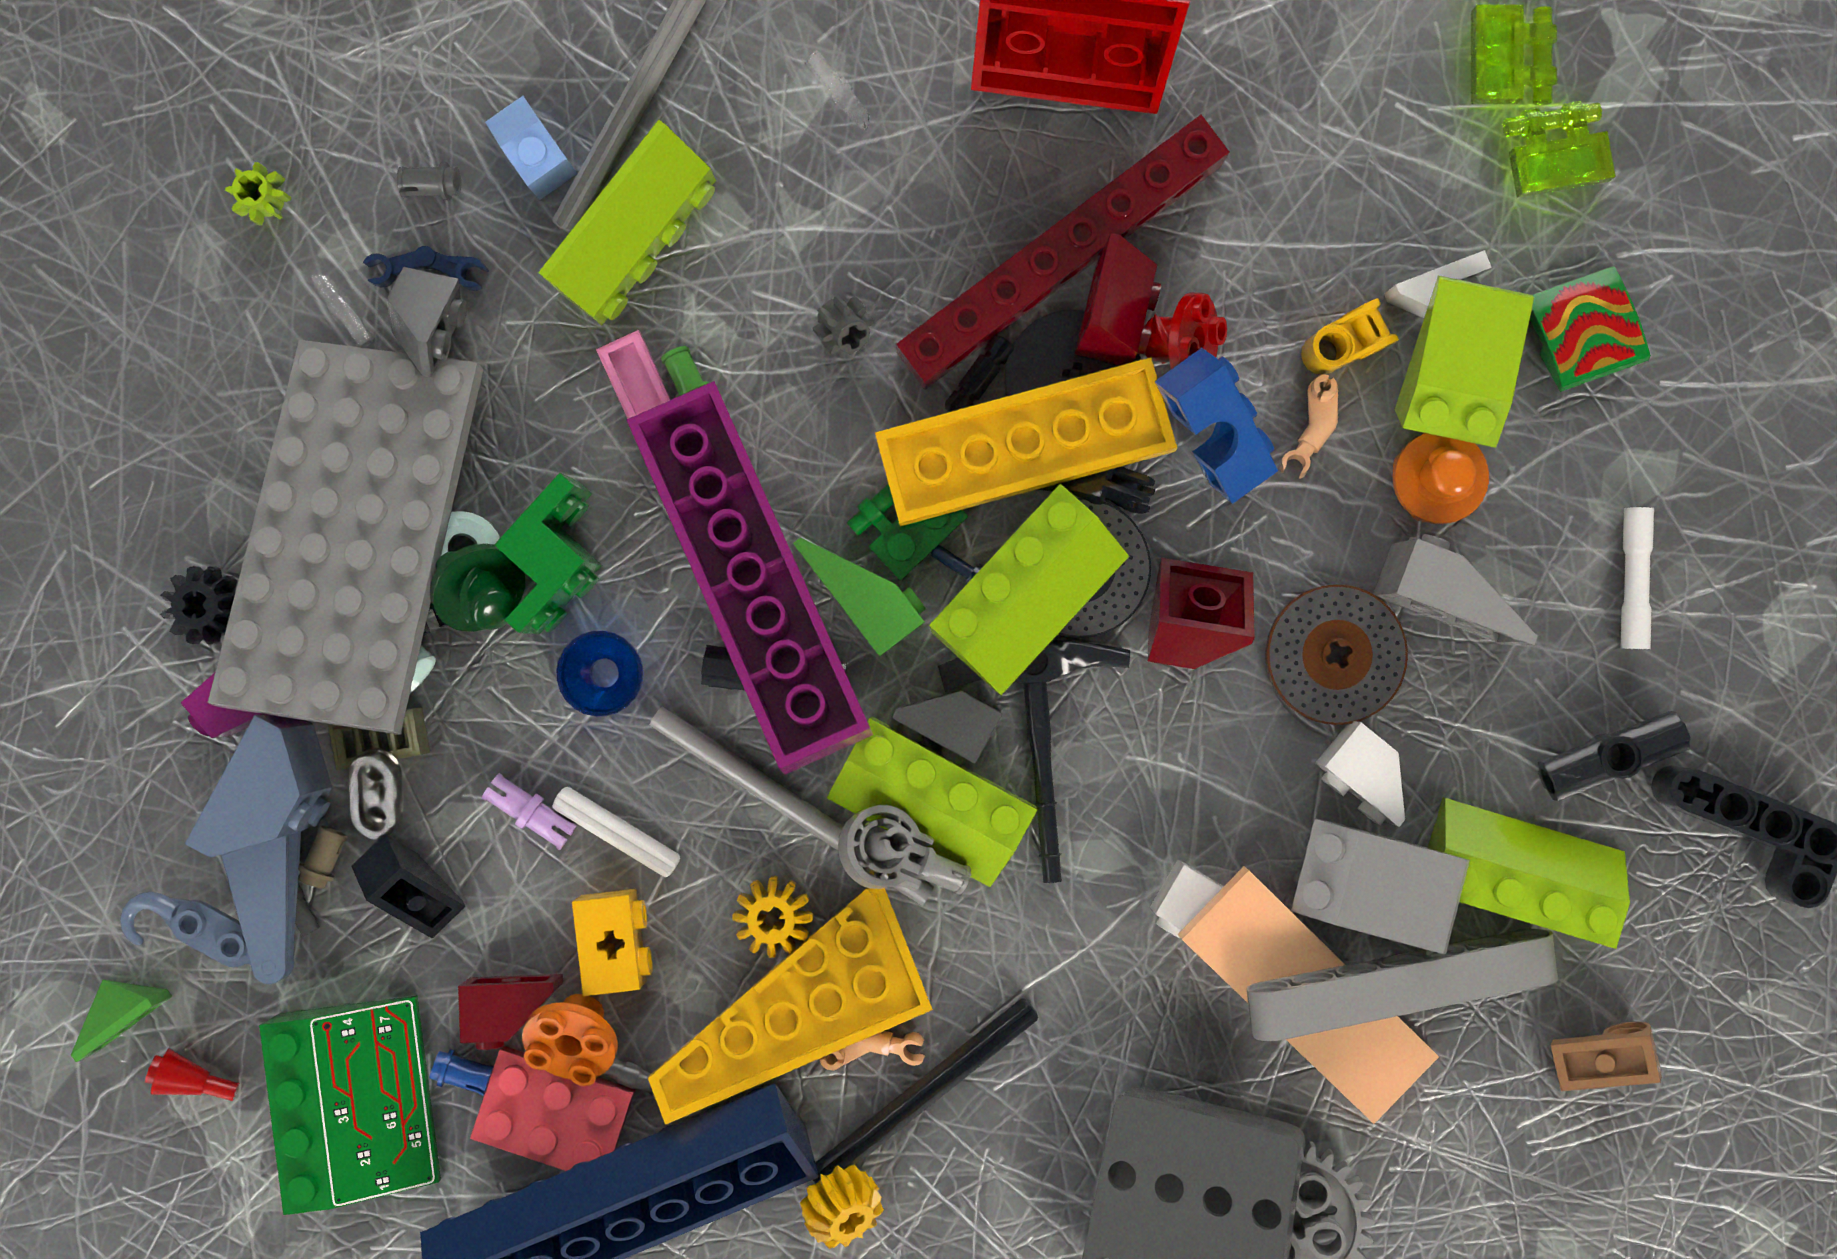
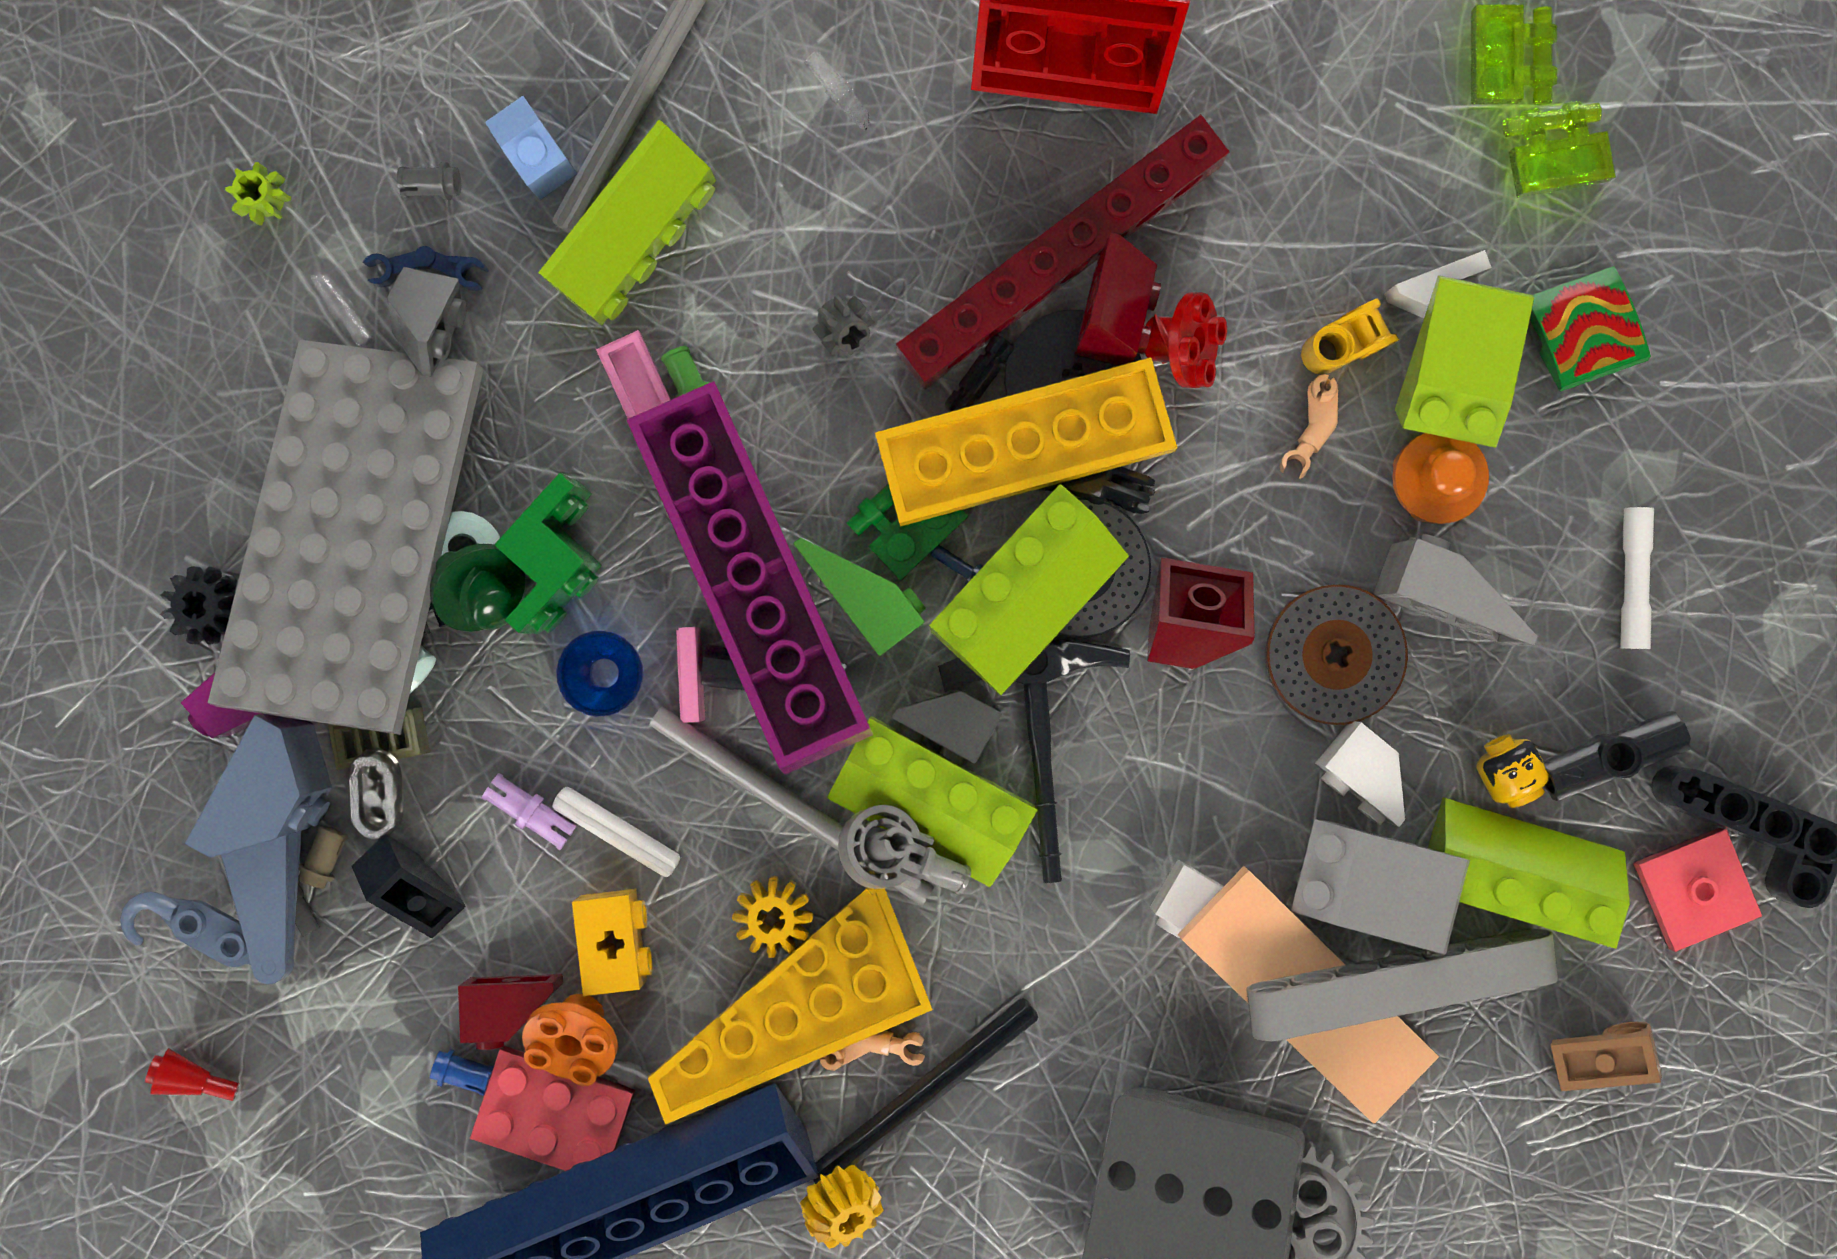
bright green slope [71,980,173,1062] -> none
green slope [259,995,441,1215] -> none
blue arch [1155,348,1278,504] -> none
none -> bright pink tile [676,627,705,723]
none -> yellow head [1476,734,1550,808]
none -> coral plate [1633,828,1762,952]

